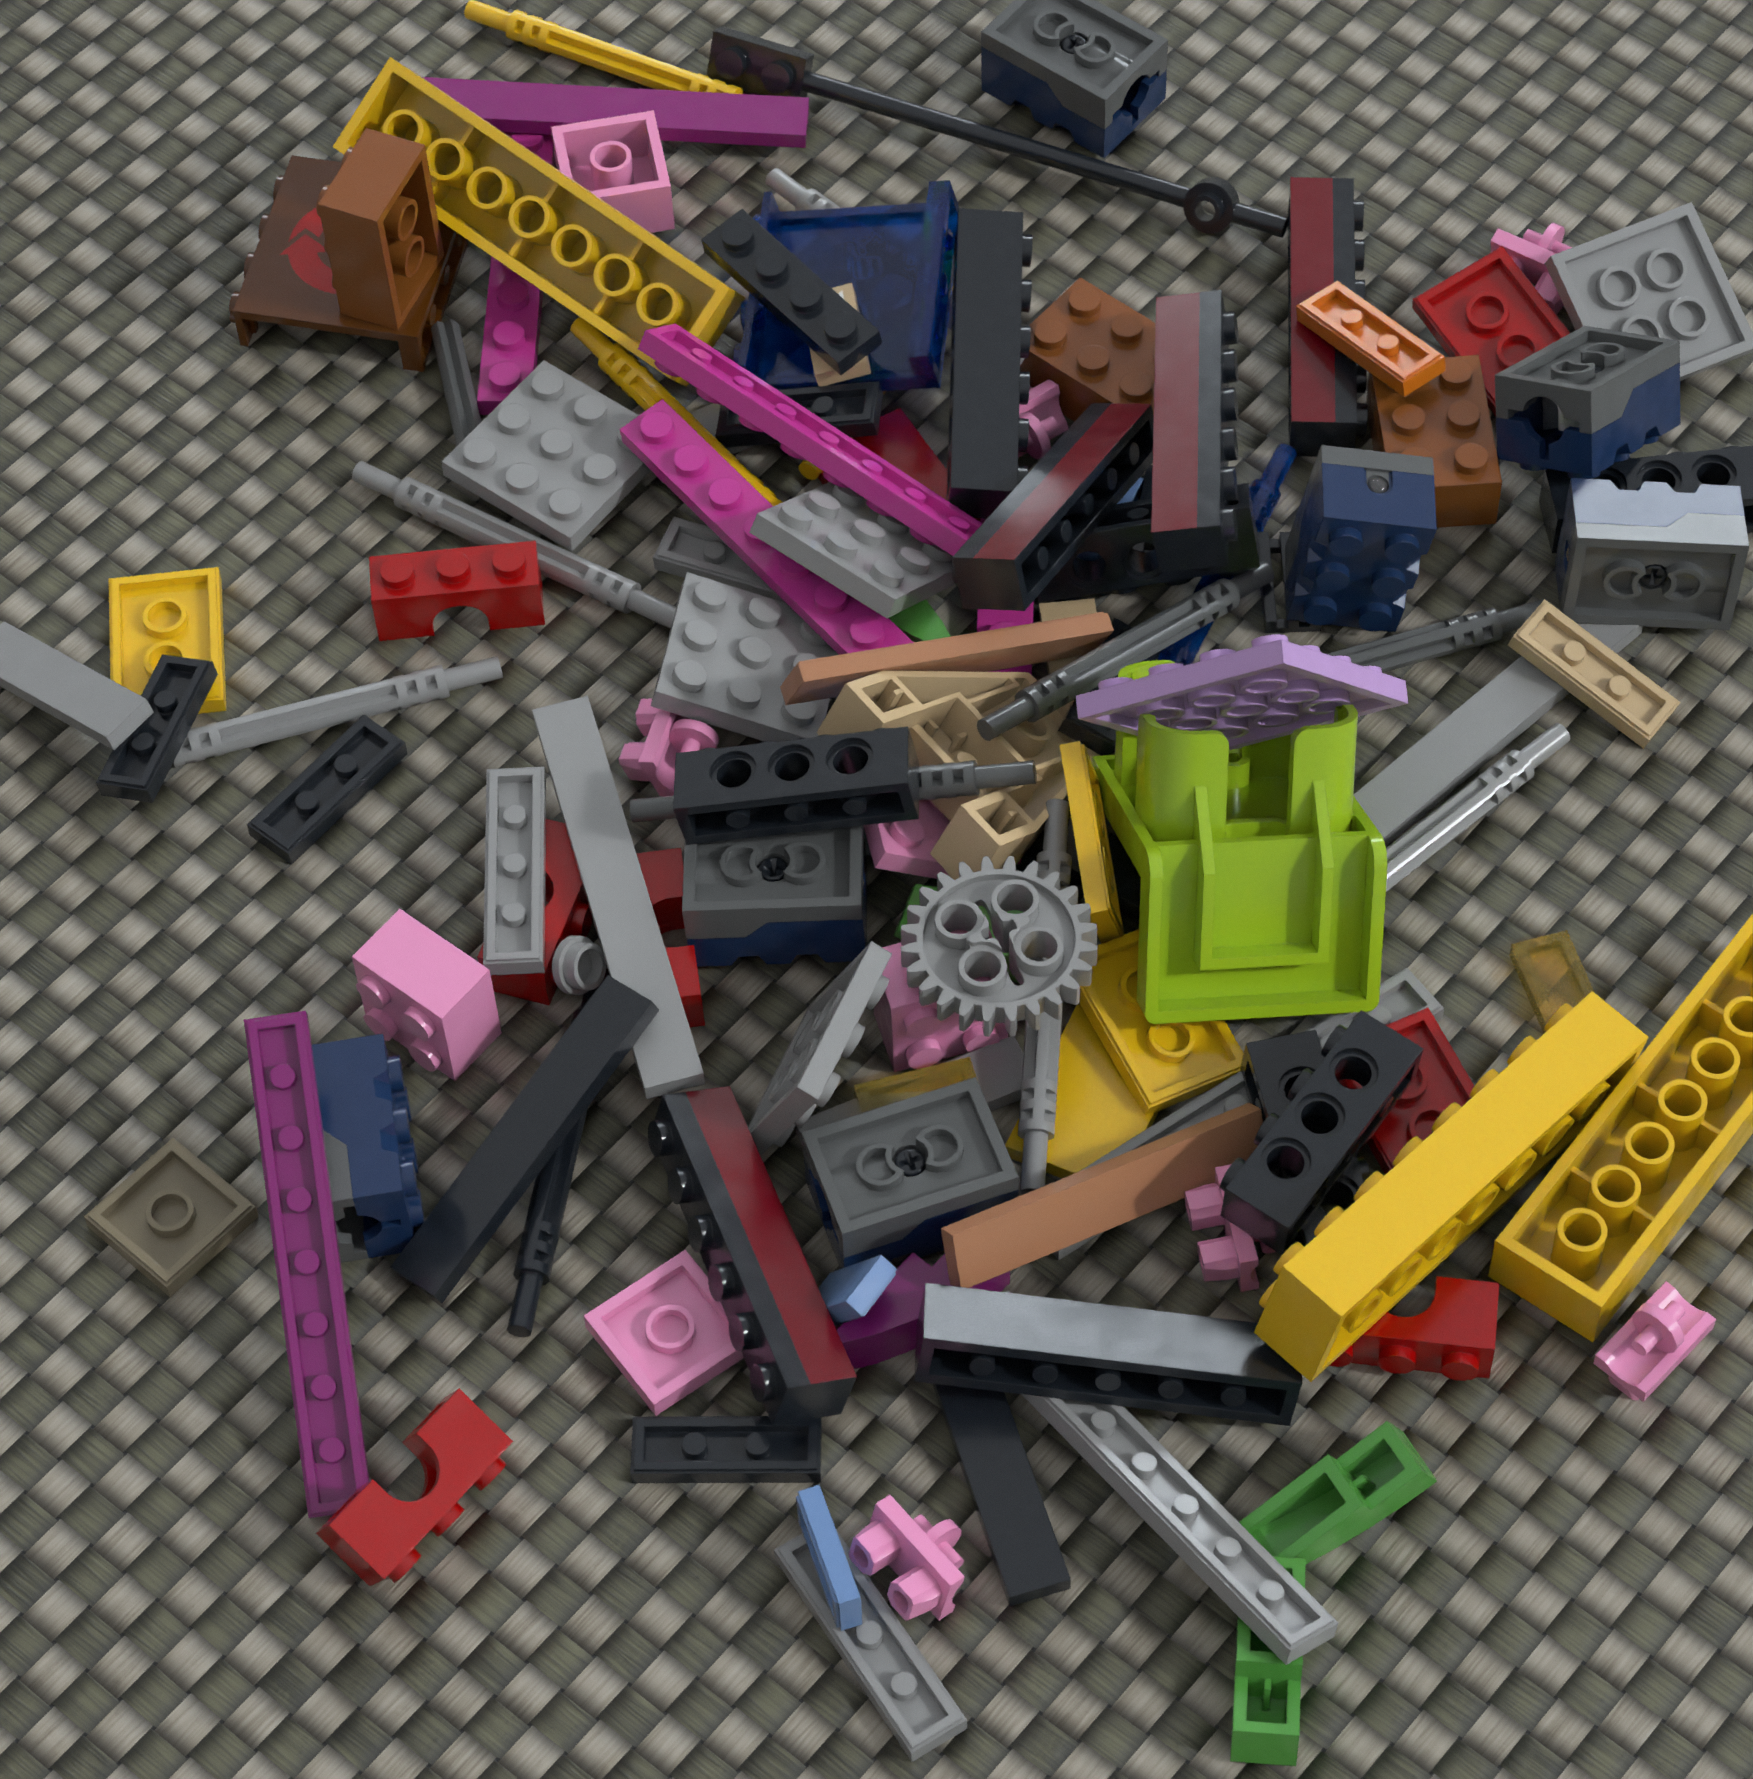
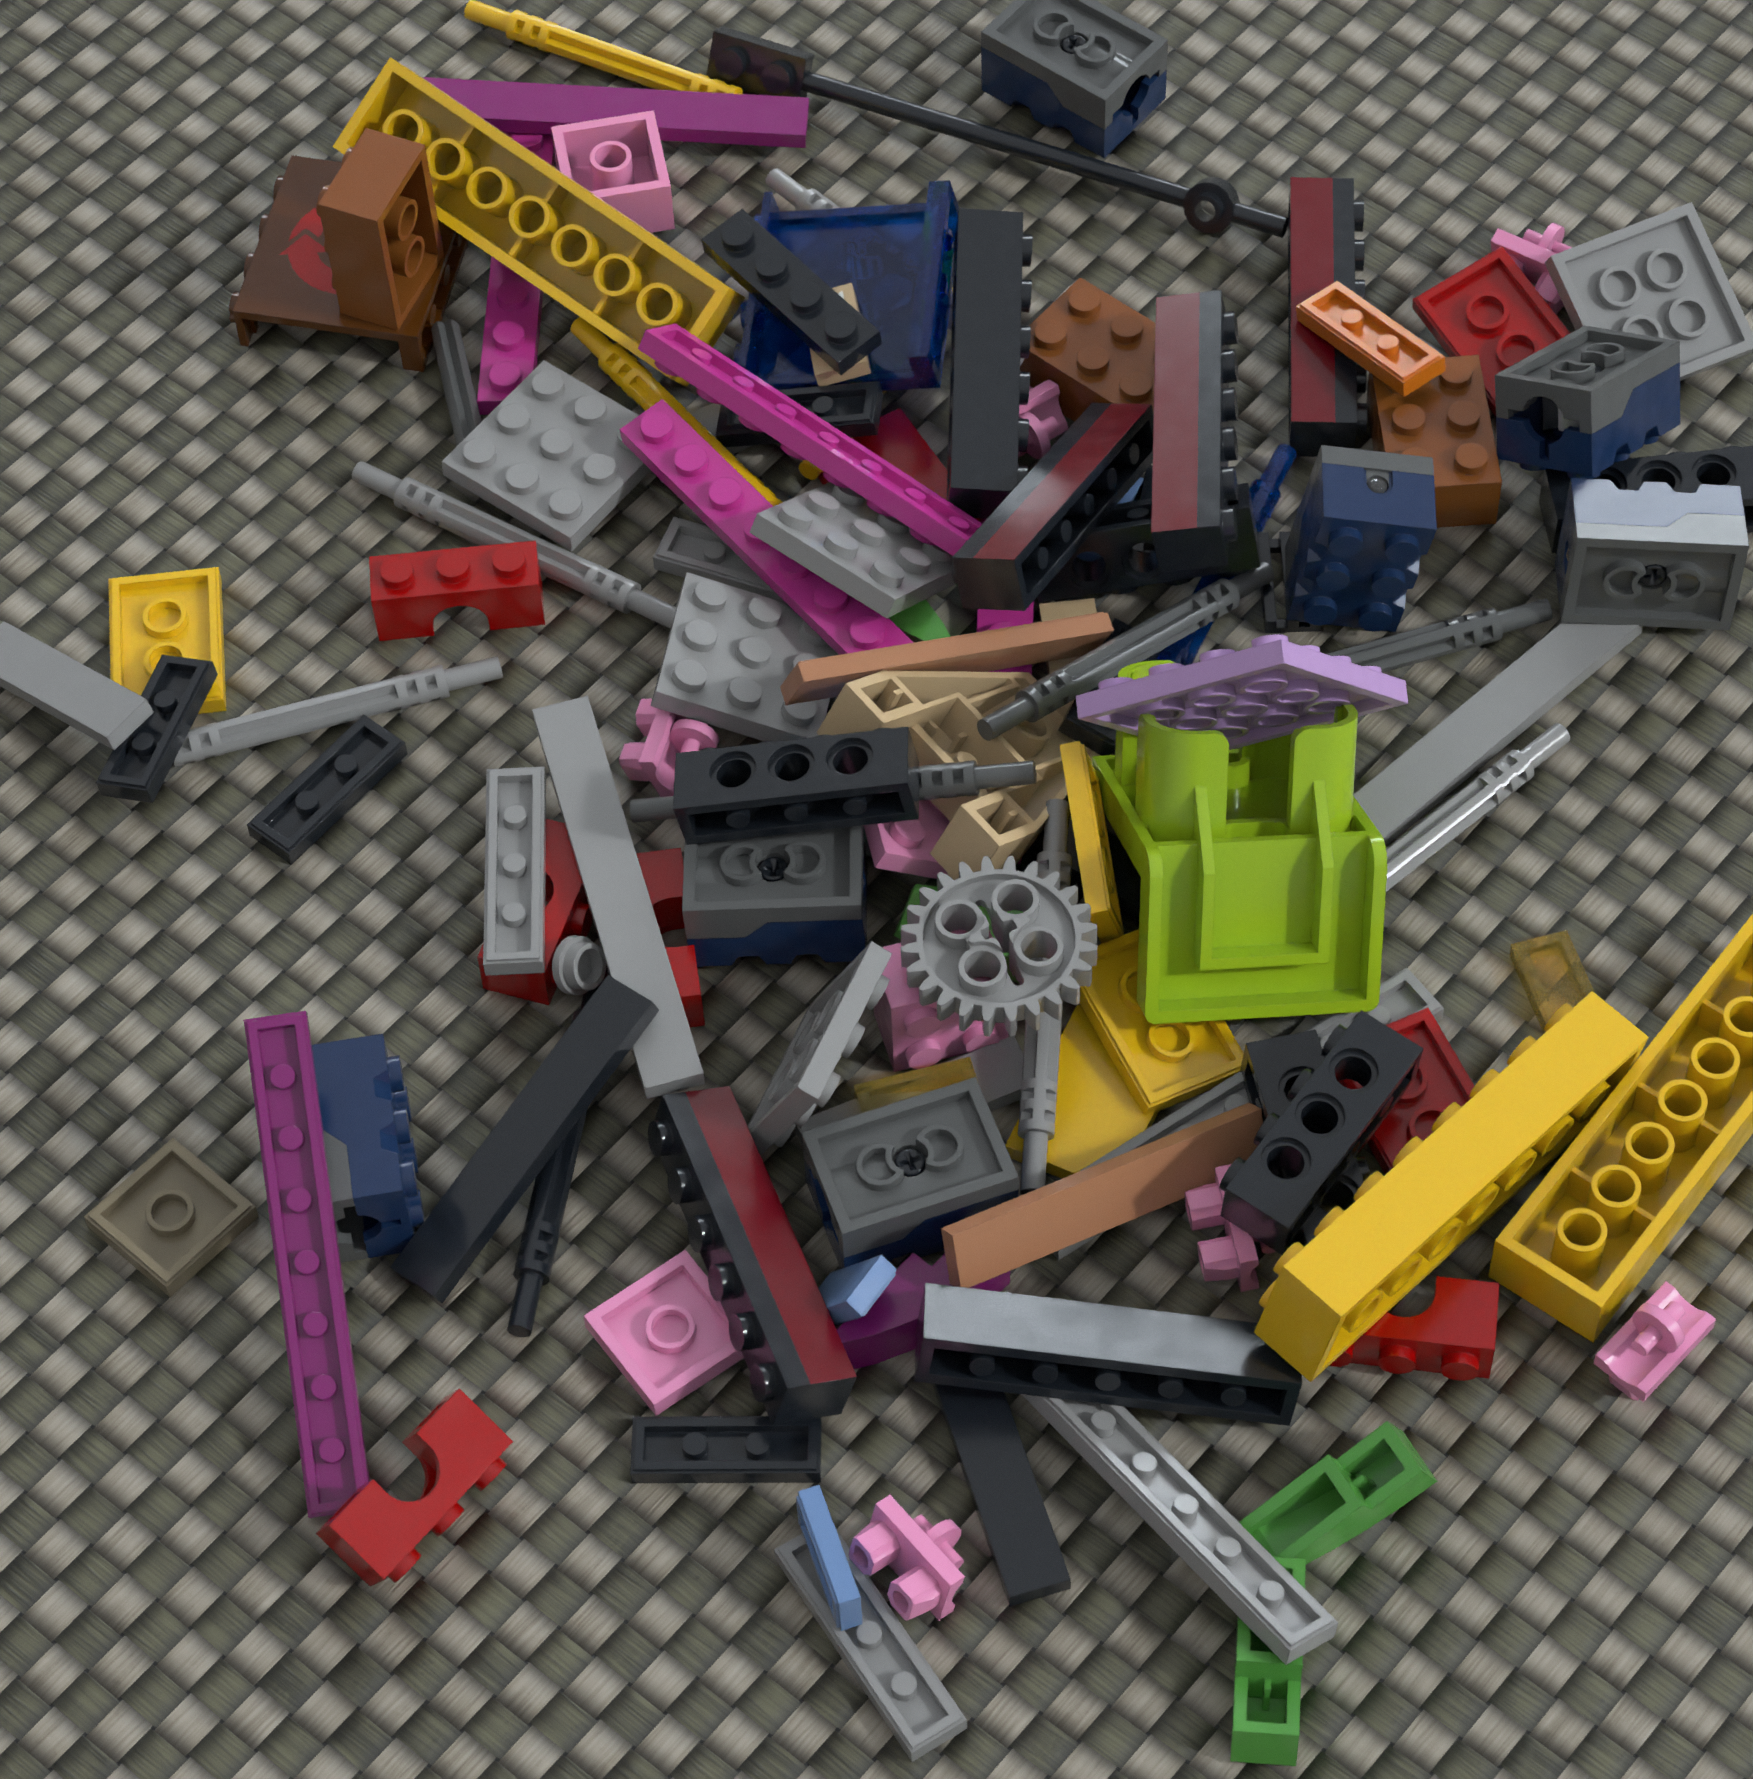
bright pink brick [352,909,502,1081] -> none
tan tile [1508,599,1681,749] -> none

